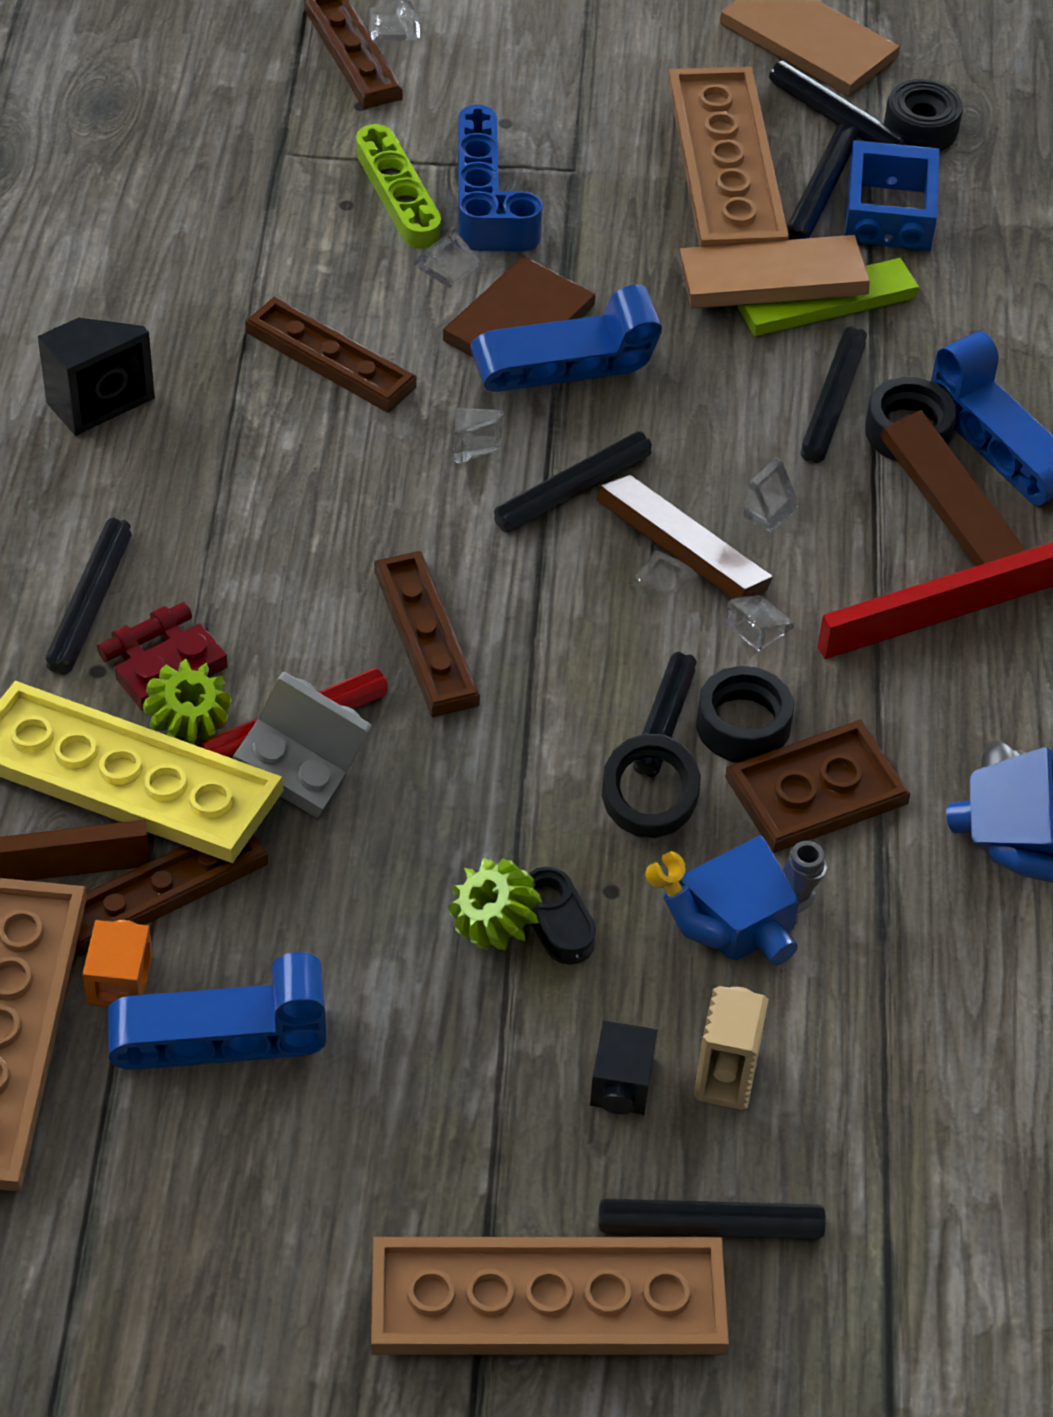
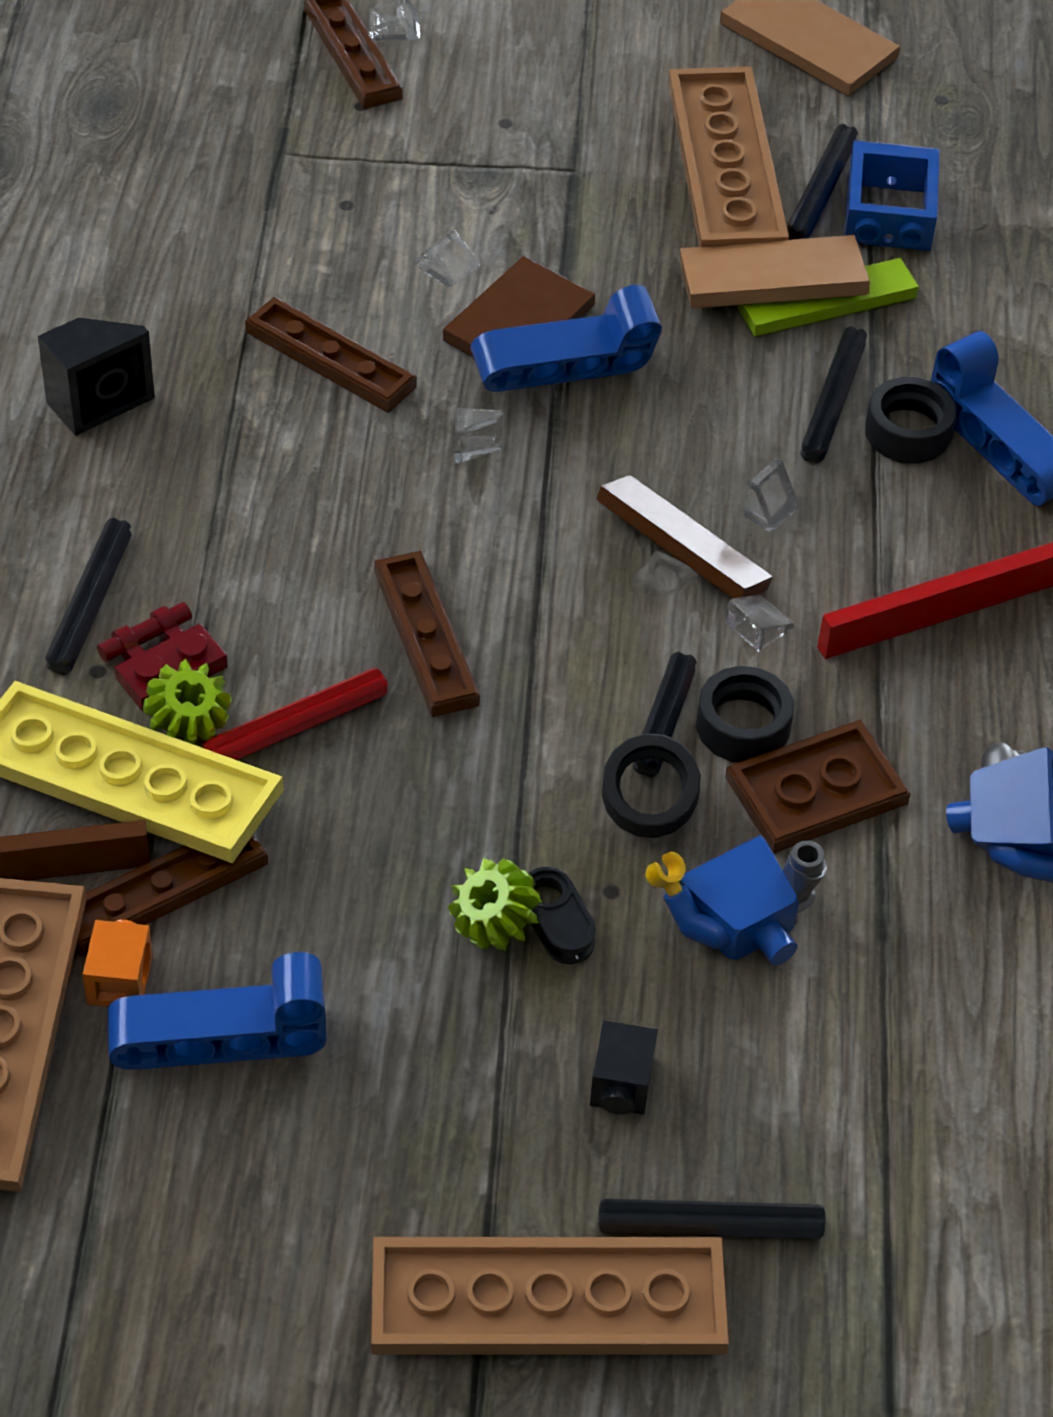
light grey bracket [232,672,372,819] -> none
lime beam [356,124,441,248] -> none
blue beam [458,105,543,251] -> none
black axle [494,431,652,532] -> none
tan brick [694,986,769,1110] -> none
black axle [769,61,907,146] -> none
reddish brown tile [880,410,1026,566] -> none
black tyre [884,79,963,152] -> none

